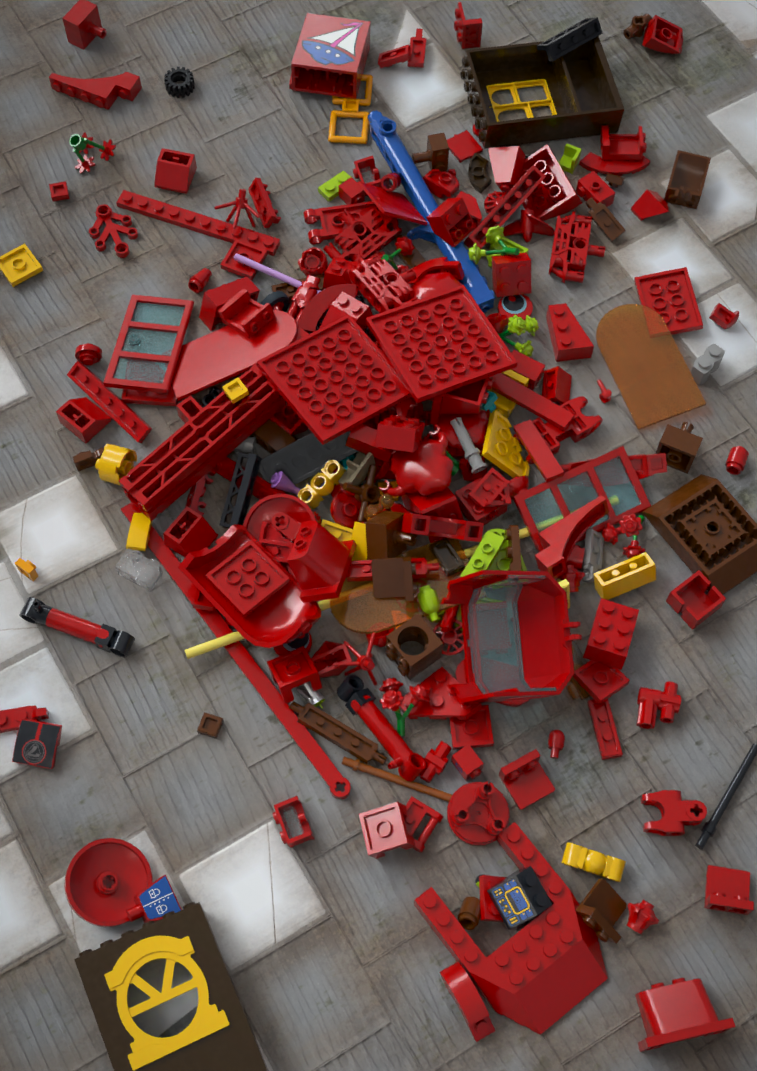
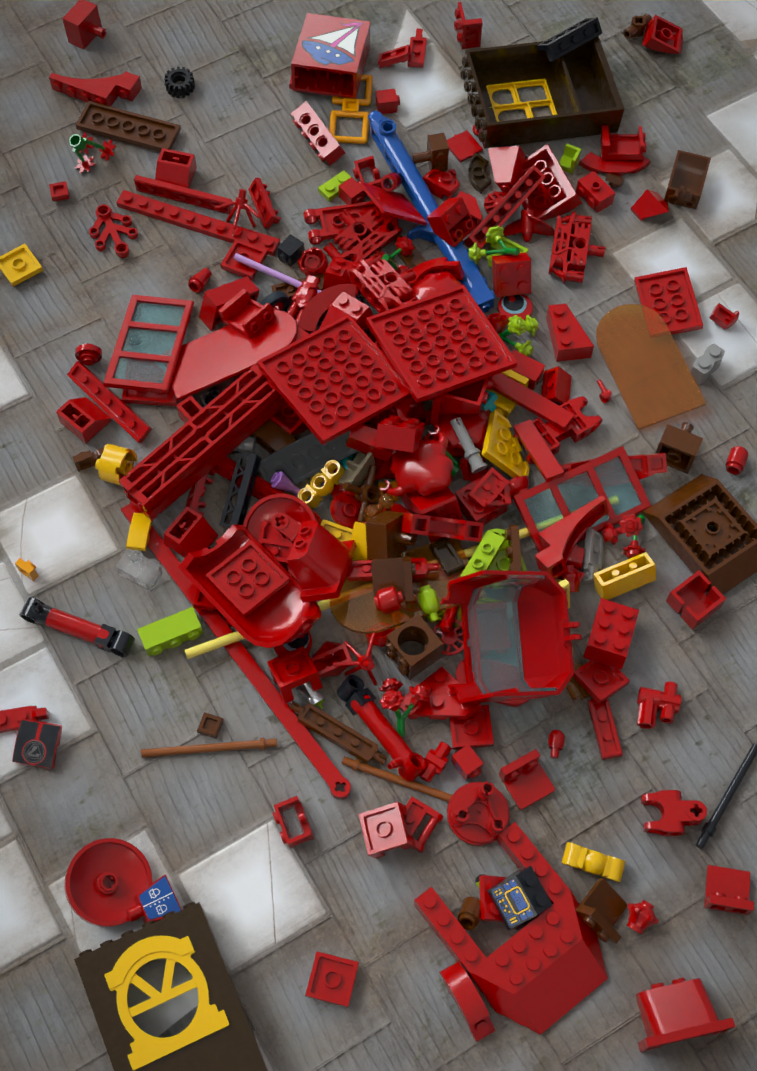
yellow plate [222,377,249,404] -> none
reddish brown hinge [585,197,625,242] -> none
none -> reddish brown plate [76,101,181,152]
none -> red tile [134,175,233,214]
none -> lime brick [137,607,203,656]
none -> dark orange bar [141,737,277,758]
none -> black brick [277,234,304,266]
none -> brick [291,101,345,165]
none -> red plate [305,951,359,1008]
none -> red head [374,586,405,615]
none -> red brick [375,89,400,114]

